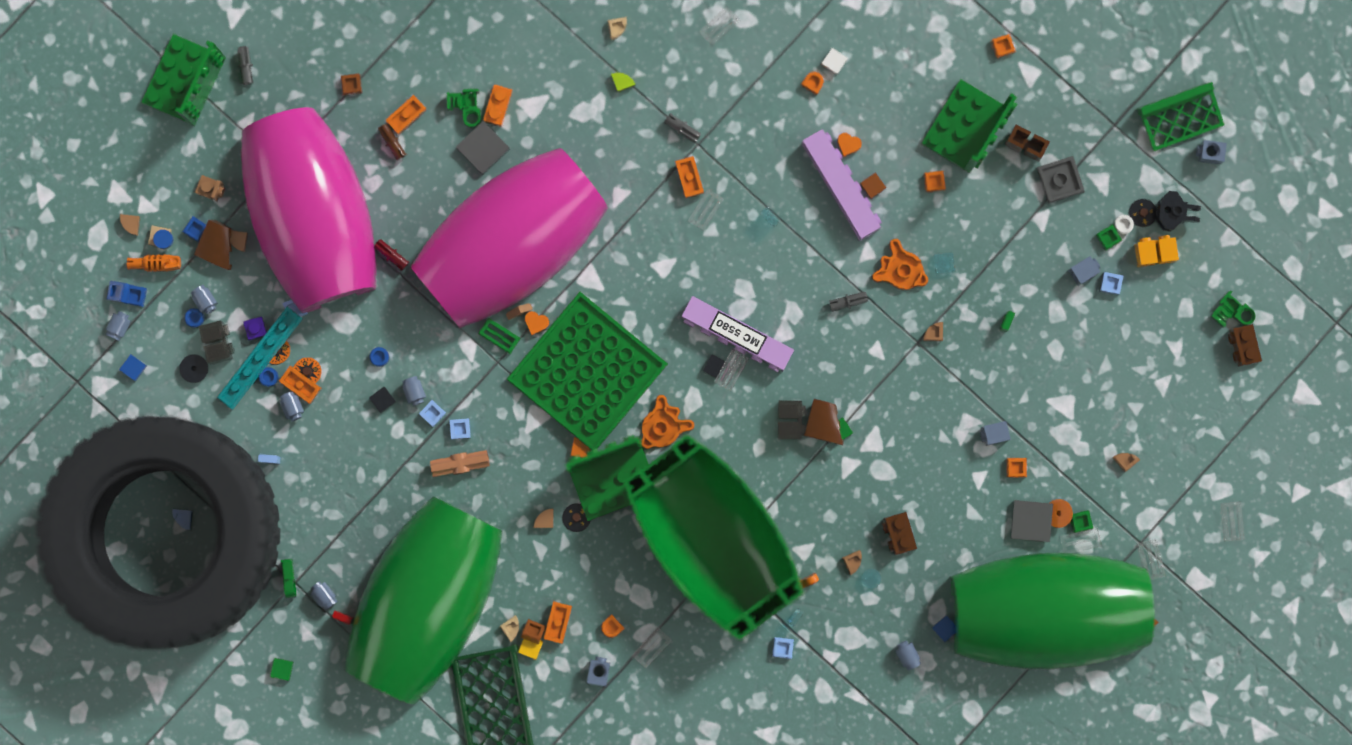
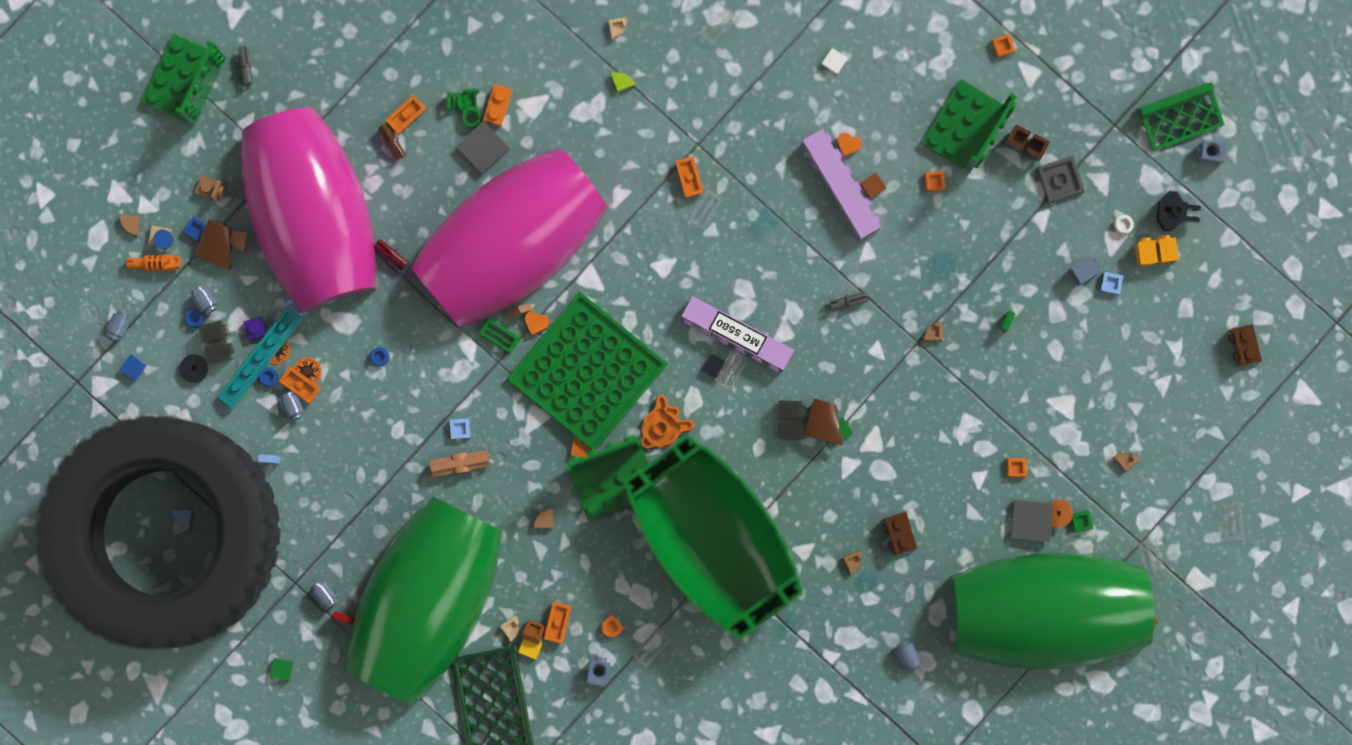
blue tile [106,281,129,303] -> none
blue tile [124,285,147,307] -> none
green piece [281,559,296,598] -> none
dark orange tile [341,73,362,96] -> none
black tile [369,386,396,413] -> none
sand blue brick [402,376,426,406] -> none
light blue tile [419,400,446,427] -> none
piece [562,503,591,532] -> none
dark grey axle [664,113,701,142] -> none
light blue tile [772,637,794,659] -> none
orange tile [800,573,819,588] -> none
orange tile [801,72,824,95] -> none
orange tile [872,239,928,290] -> none
blue tile [932,615,956,642] -> none
sand blue brick [980,421,1011,446] -> none
green tile [1096,224,1122,251] -> none
piece [1129,199,1157,227] -> none
green piece [1210,291,1256,327] -> none

